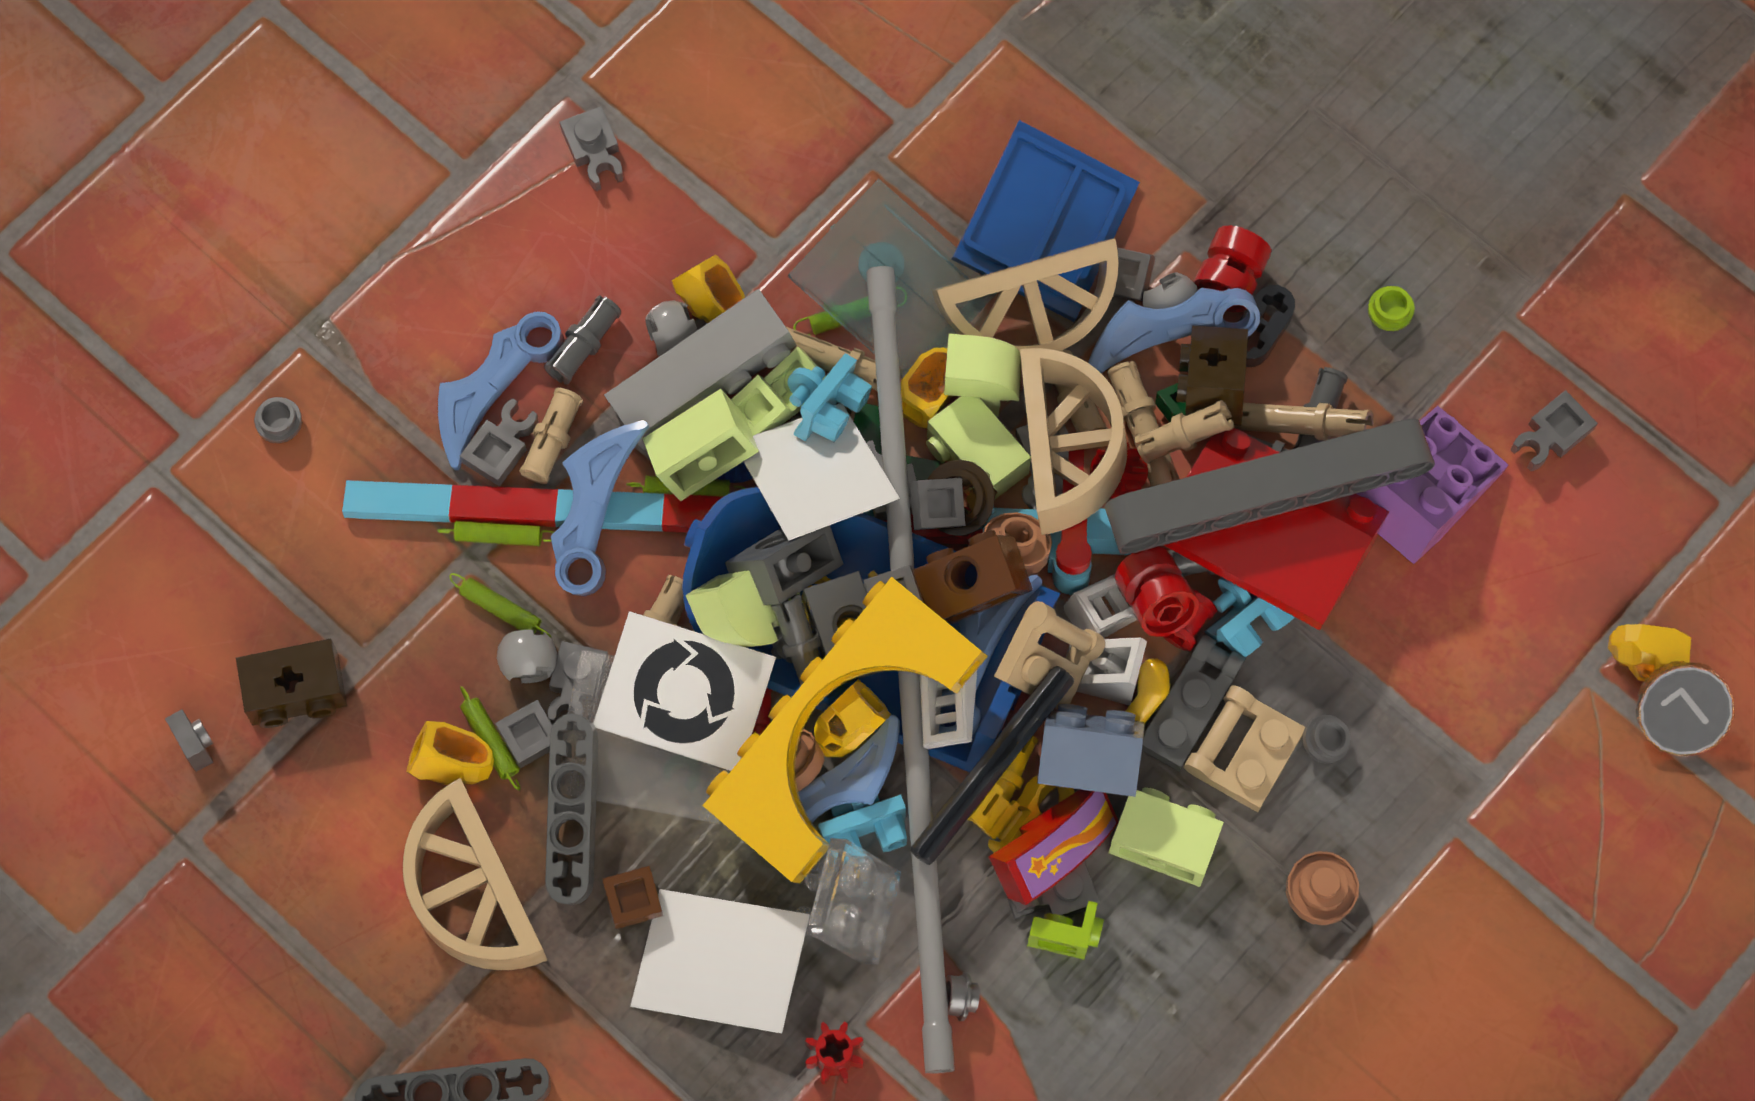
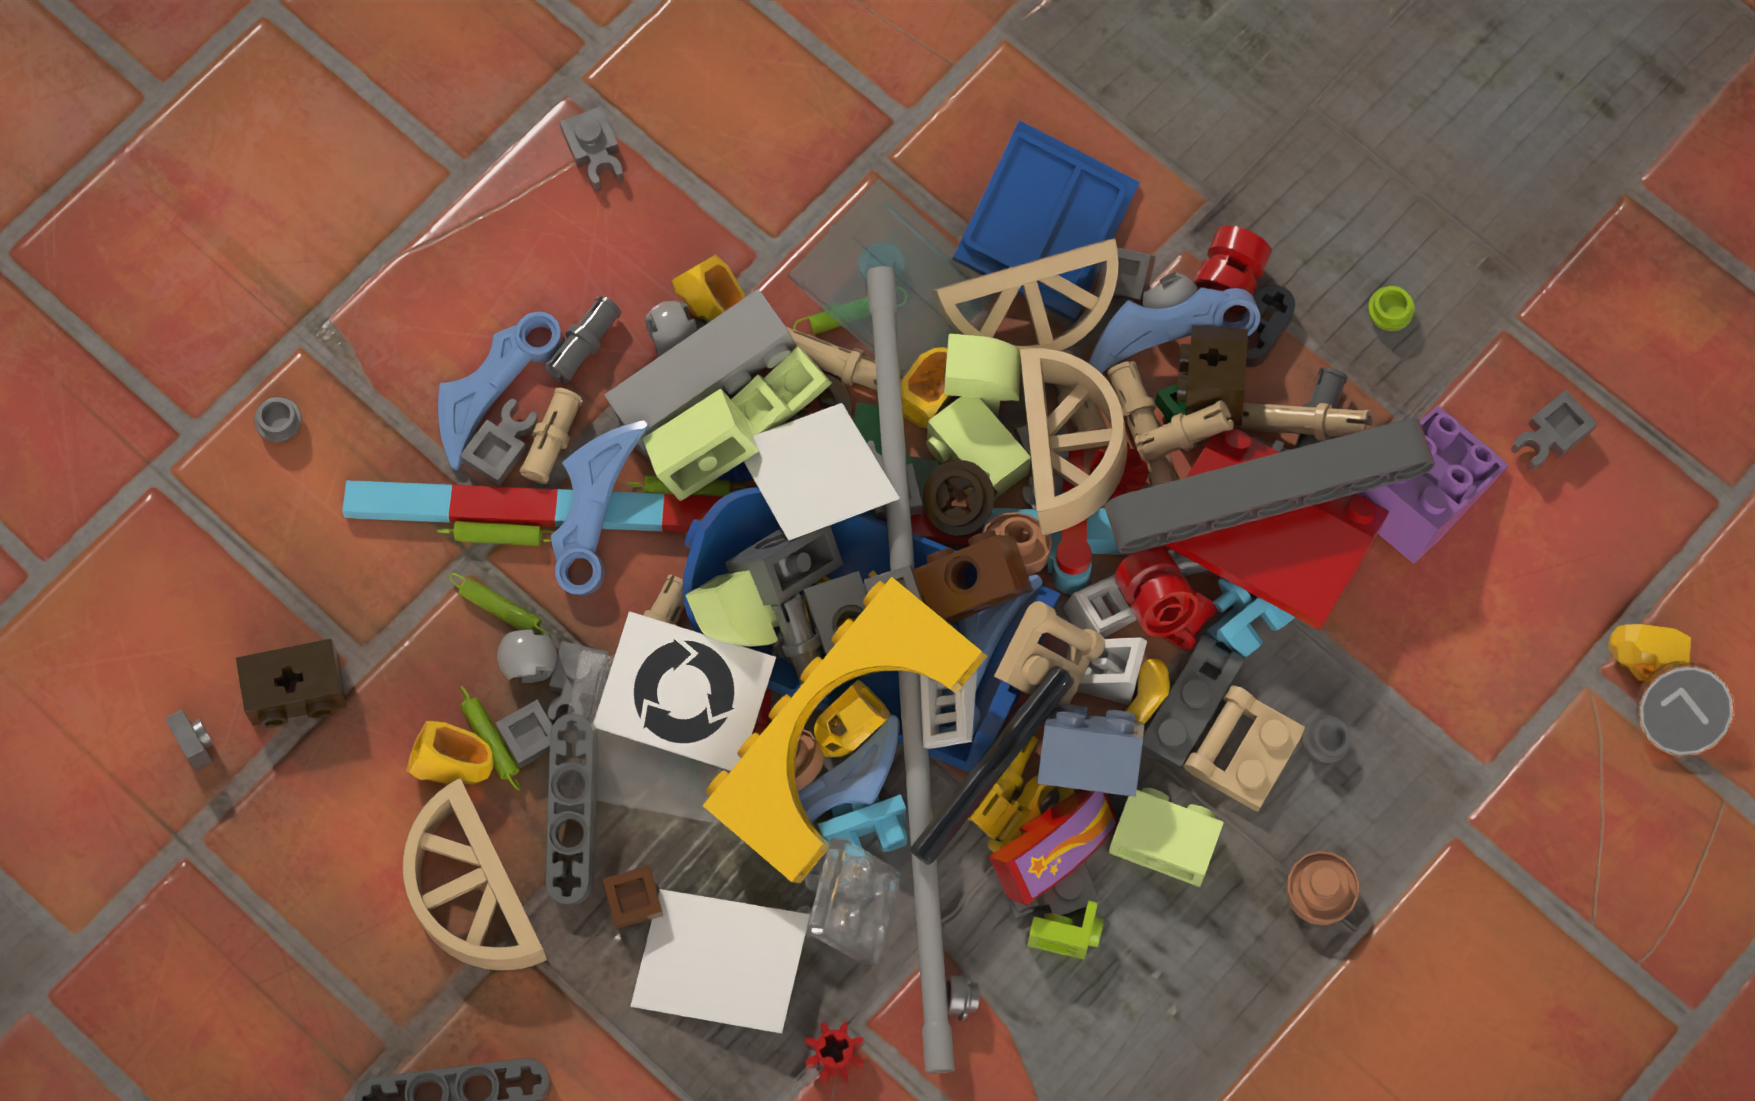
medium azure hips [788,353,872,443] -> none
flat silver plate [910,478,966,530] -> none

